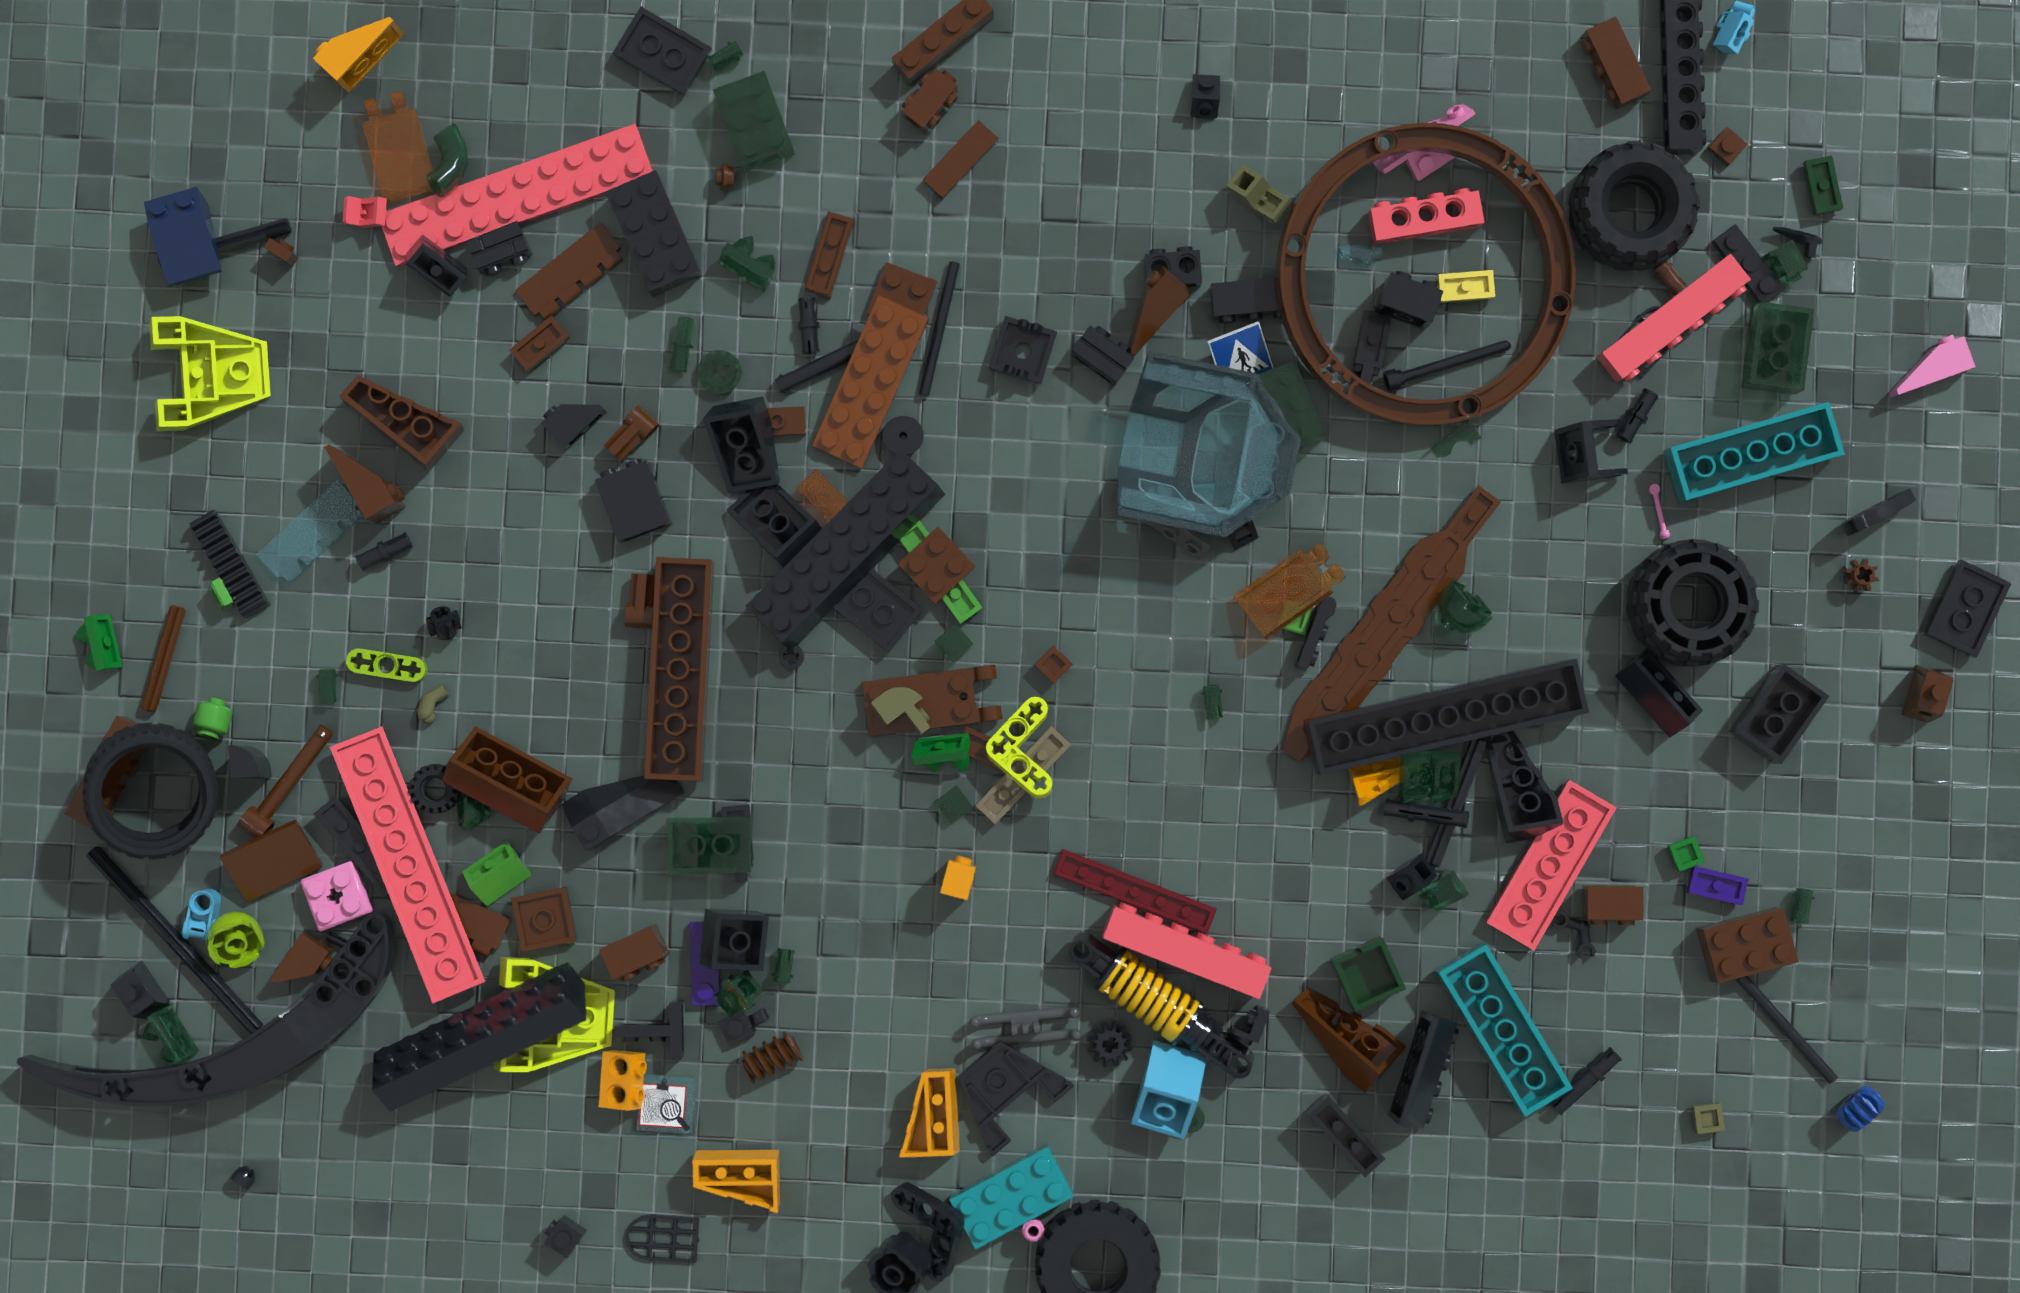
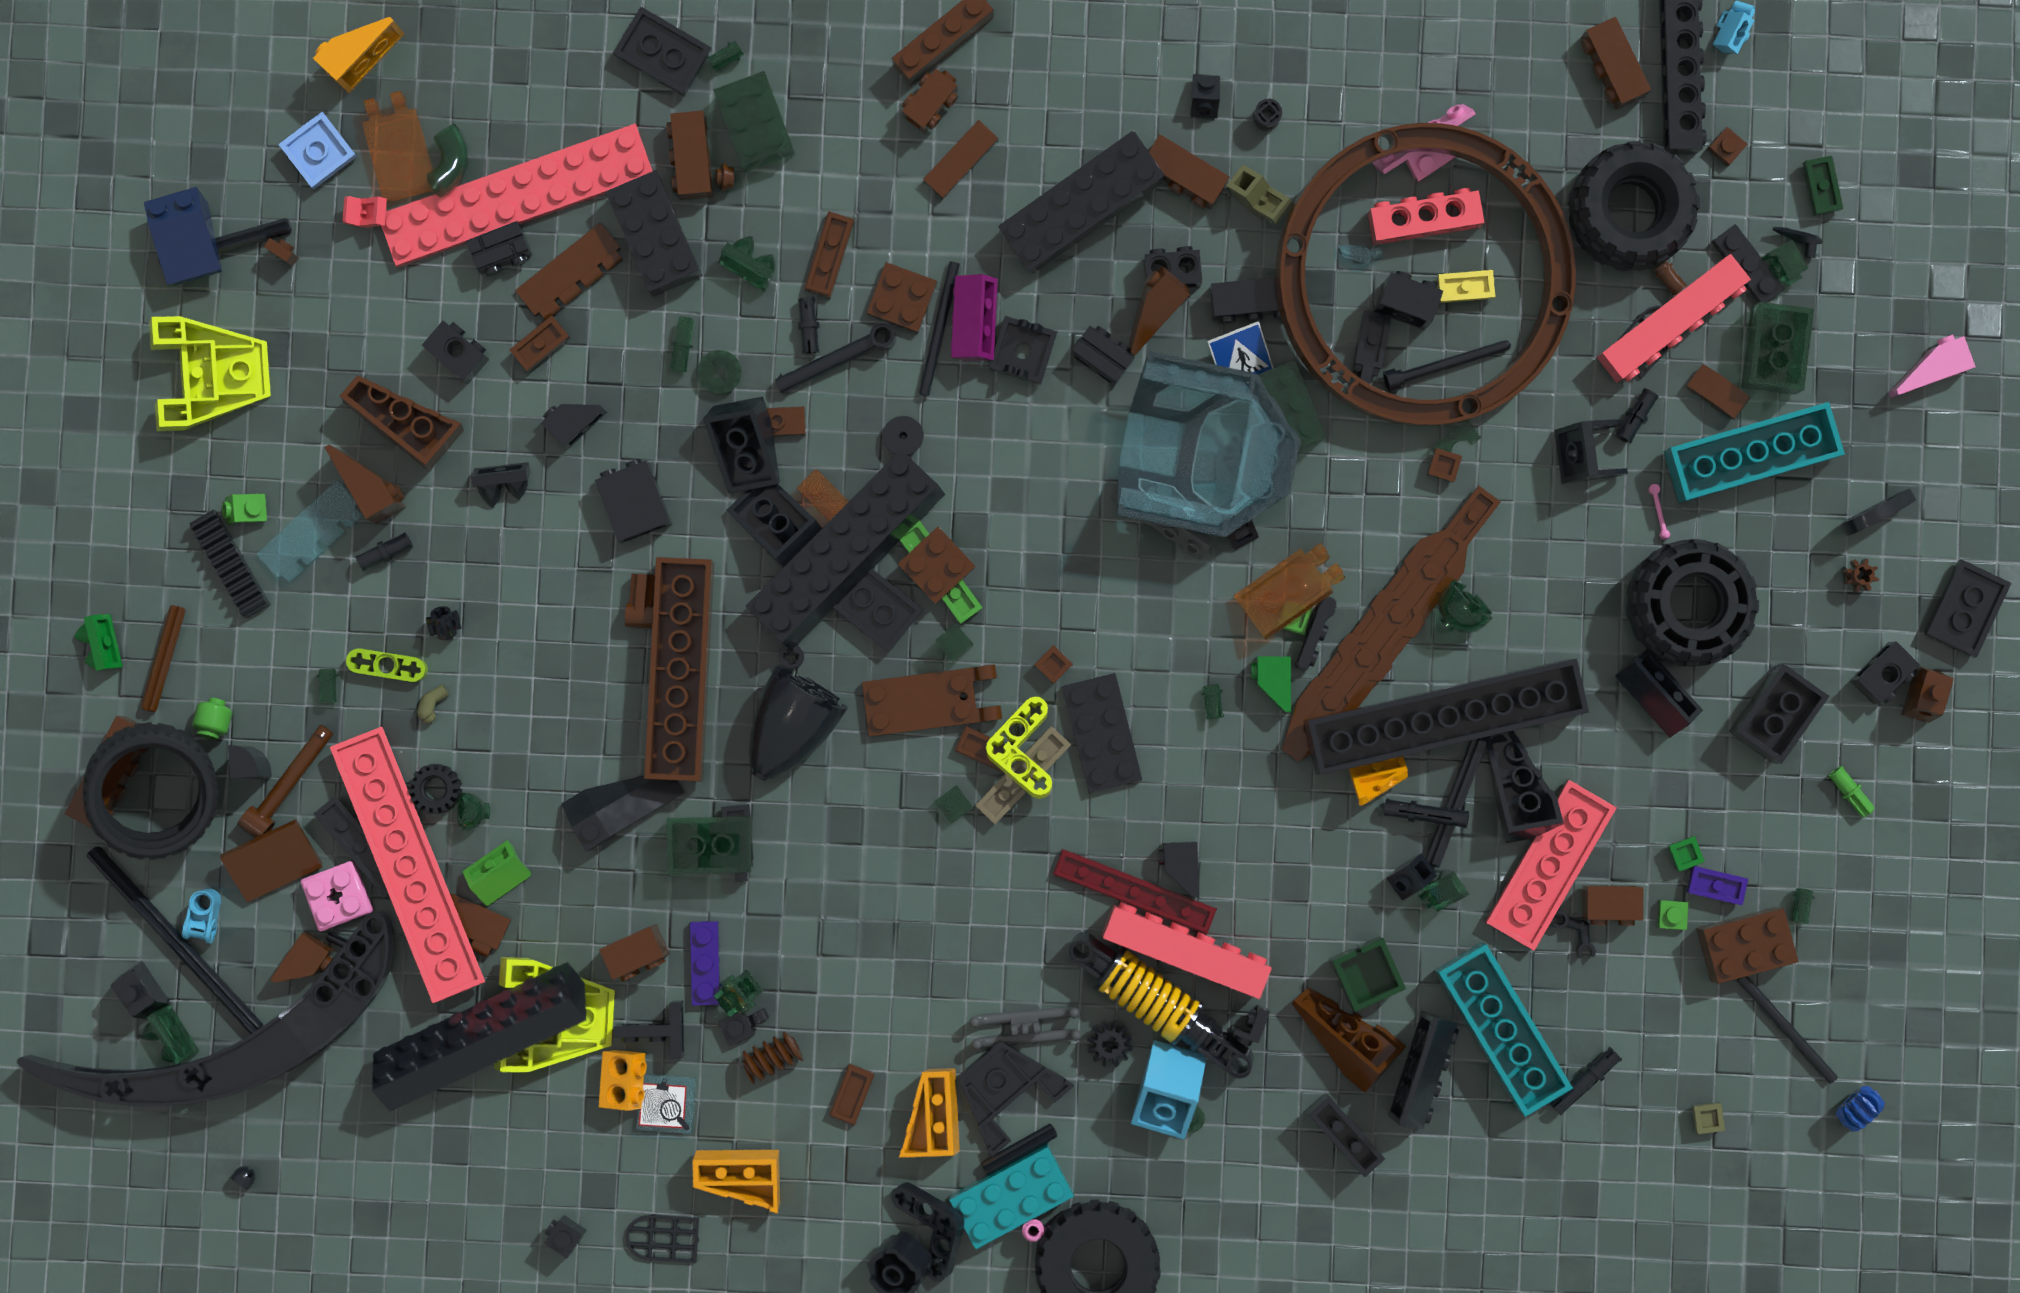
lime cylinder [206,911,265,968] -> none
bright green tile [209,578,233,612] -> none
black brick [405,234,467,297] -> none
reddish brown brick [442,726,572,834] -> none
reddish brown plate [511,887,577,952] -> none
reddish brown piece [604,405,660,462] -> none
black brick [700,909,769,971] -> none
clear green pin [771,948,795,983] -> none
dark orange plate [812,295,929,469] -> none
olive brick [869,687,931,734] -> none
green tile [911,733,971,773] -> none
light orange brick [940,855,976,900] -> none
clear green slope [1398,750,1461,804] -> none
none -> bright green bracket [222,494,267,525]
none -> light blue plate [278,112,357,189]
none -> black brick [422,321,489,384]
none -> black tile [471,462,530,508]
none -> reddish brown brick [666,110,713,200]
none -> black cylinder [749,666,848,781]
none -> reddish brown tile [829,1063,875,1126]
none -> magenta brick [950,274,998,361]
none -> black axle [982,1124,1058,1175]
none -> black brick [998,130,1167,274]
none -> black plate [1062,673,1142,793]
none -> reddish brown brick [1149,134,1230,210]
none -> black slope [1158,841,1199,898]
none -> green slope [1250,656,1291,712]
none -> black wheel [1253,98,1282,131]
none -> reddish brown plate [1427,448,1462,483]
none -> bright green plate [1657,900,1689,930]
none -> reddish brown slope [1687,364,1750,420]
none -> bright green axle [1828,766,1875,817]
none -> black brick [1850,641,1920,704]

